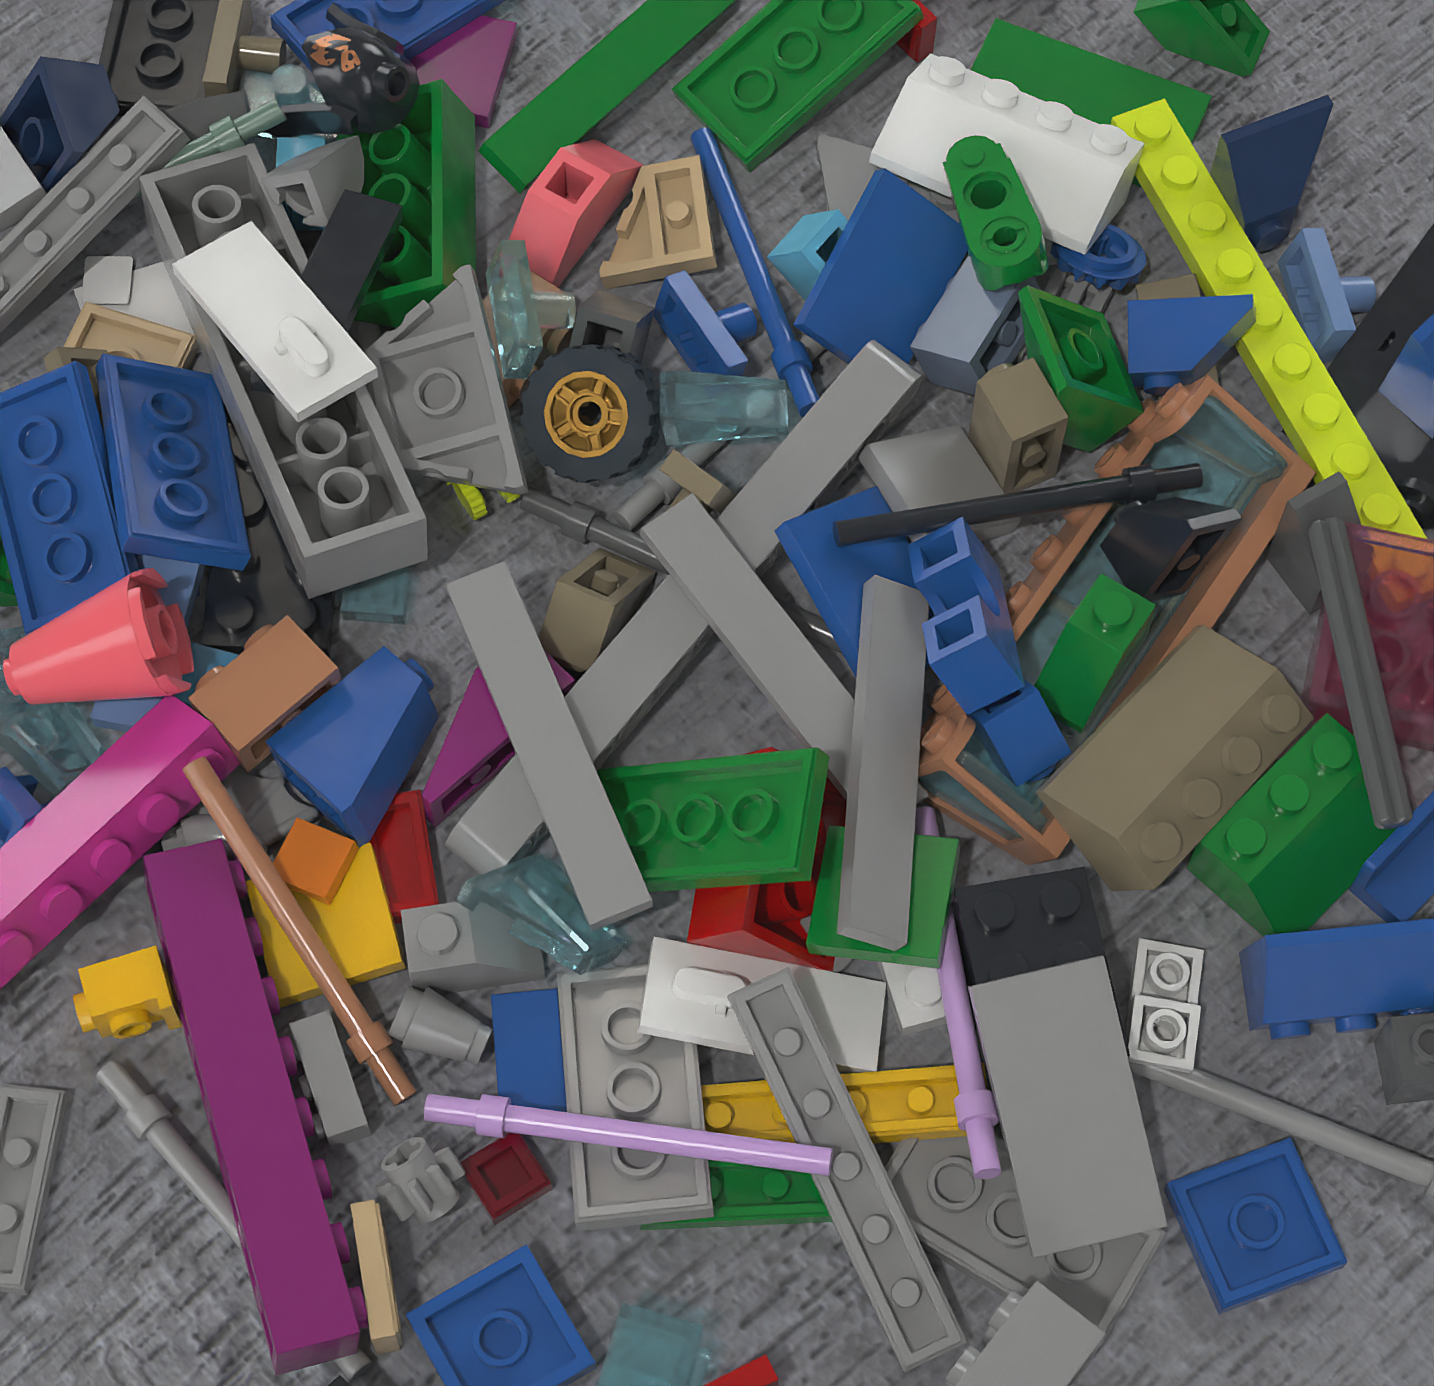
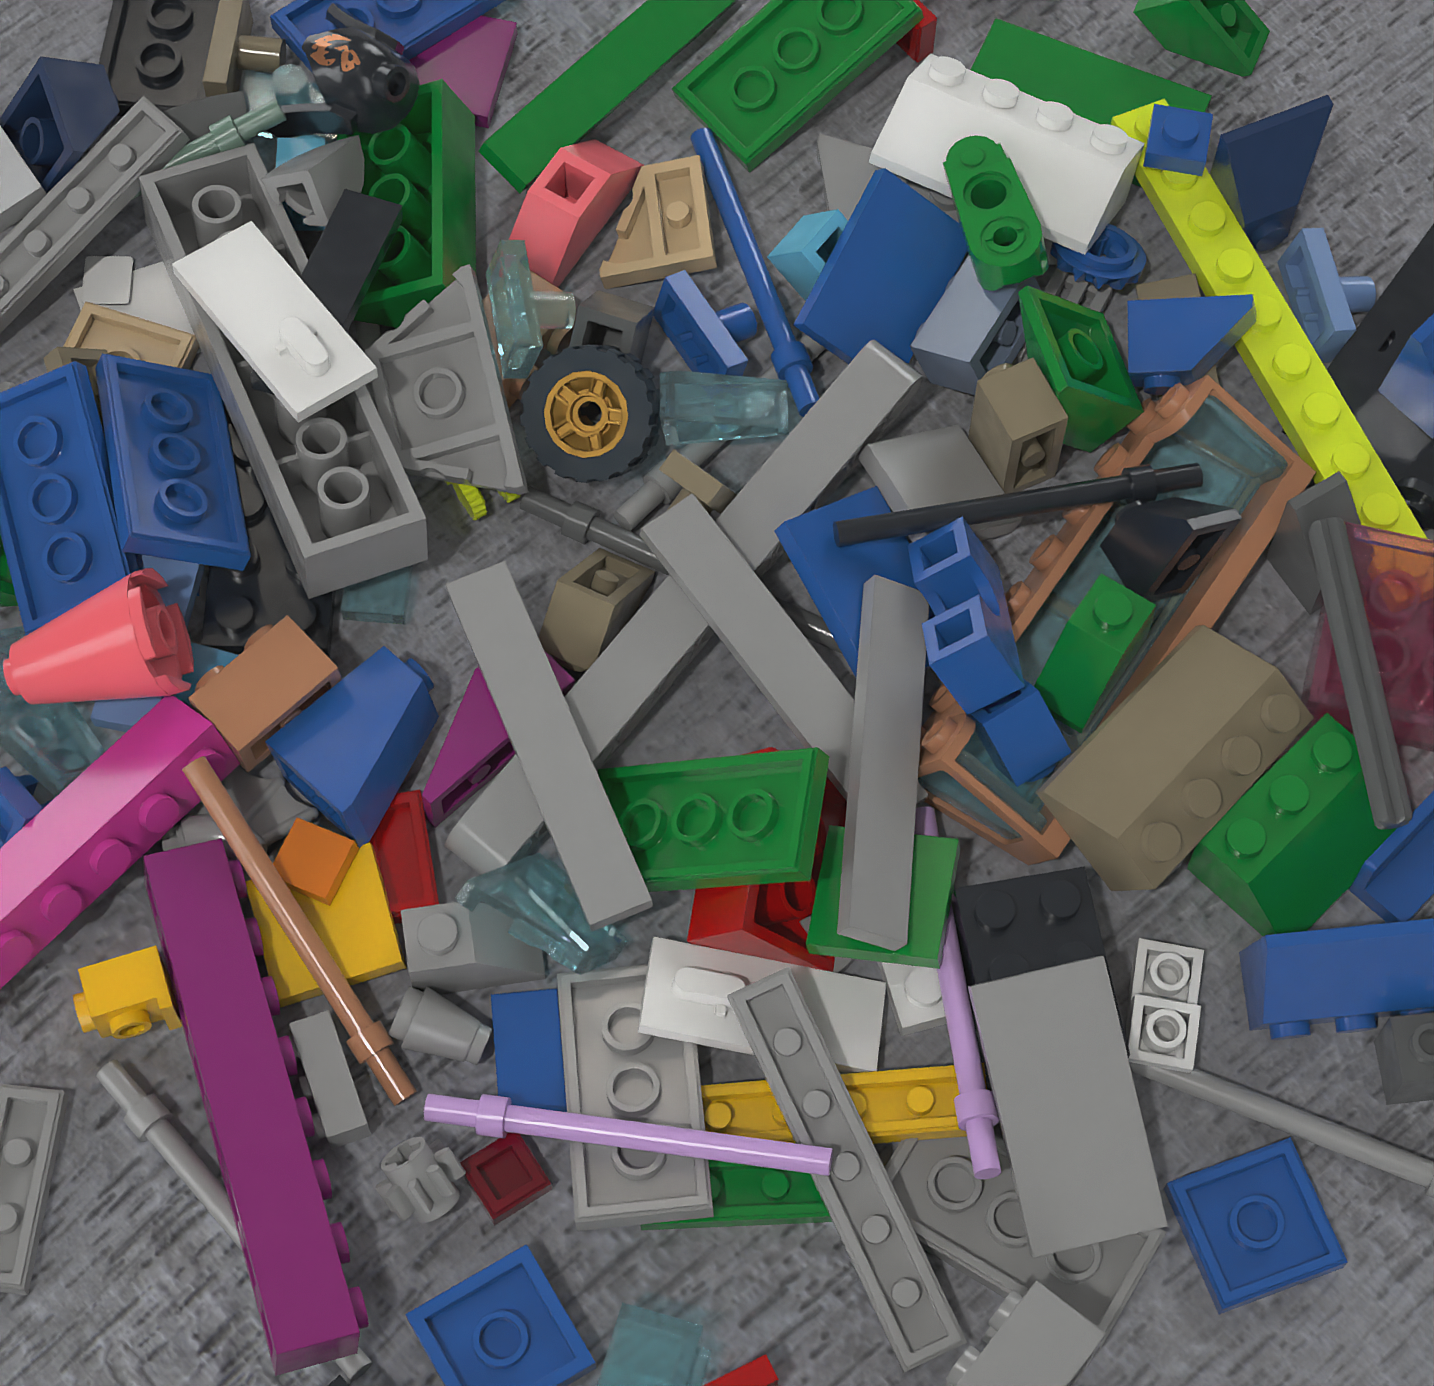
tan tile [350,1200,404,1355] -> none
none -> blue plate [1143,104,1213,176]

